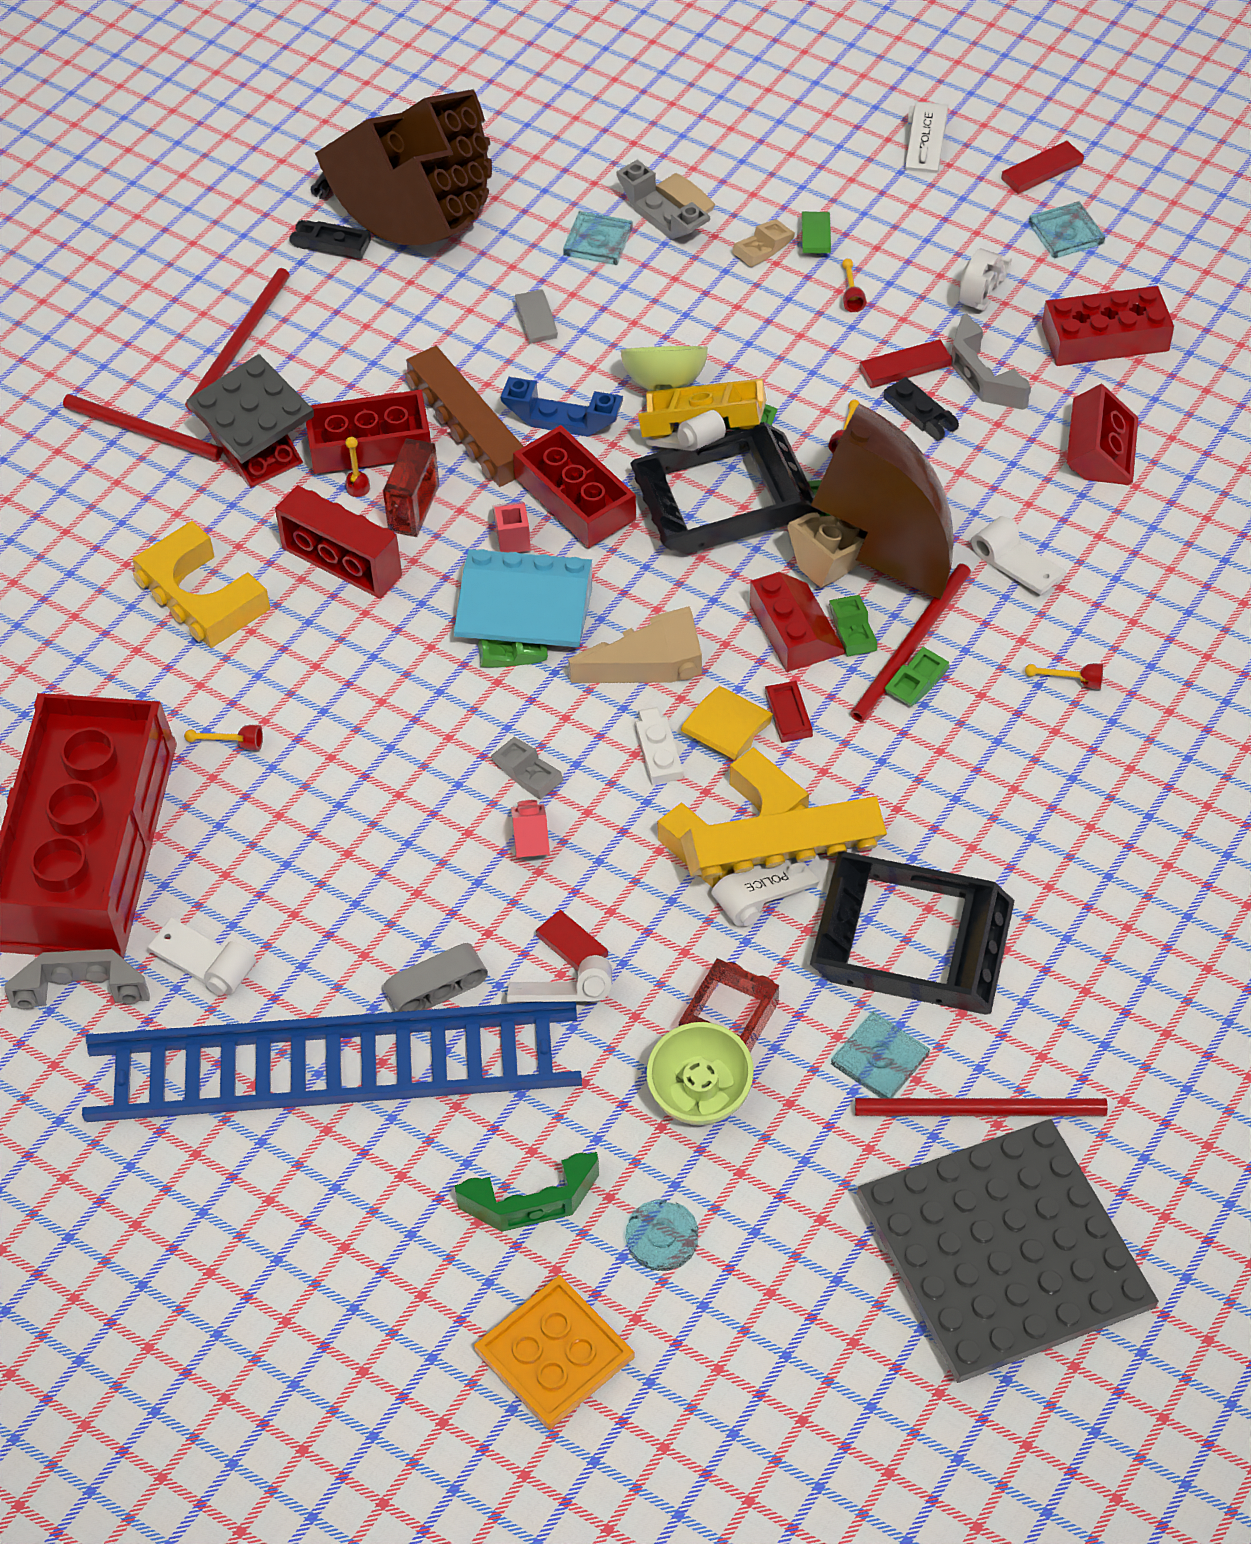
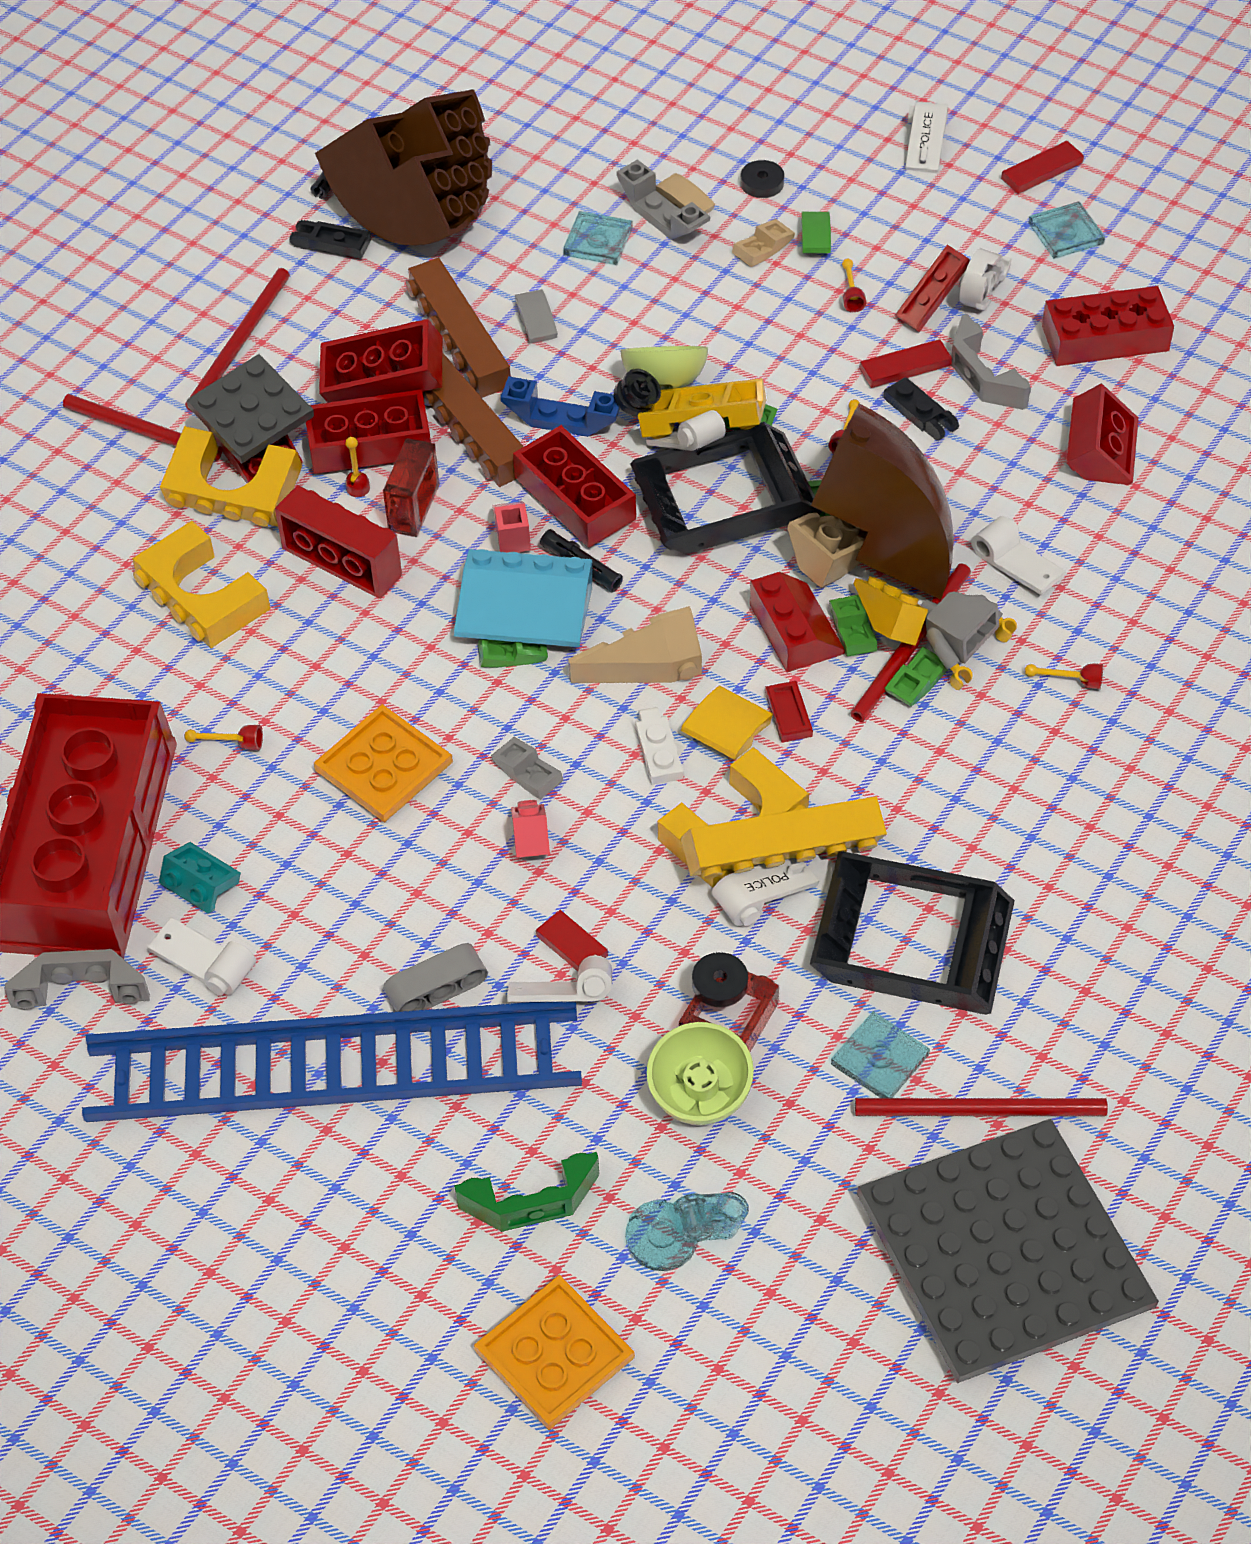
none -> teal bracket [159,842,241,913]
none -> yellow arch [160,426,302,527]
none -> light orange plate [314,704,453,823]
none -> red brick [319,319,443,403]
none -> dark orange brick [406,258,511,398]
none -> black pin [540,529,623,592]
none -> black wheel [613,369,661,417]
none -> clear light blue piece [673,1192,749,1243]
none -> black piece [692,952,748,1008]
none -> black piece [740,160,784,198]
none -> yellow slope [853,576,928,646]
none -> red tile [895,244,970,332]
none -> light grey torso [921,592,1017,690]

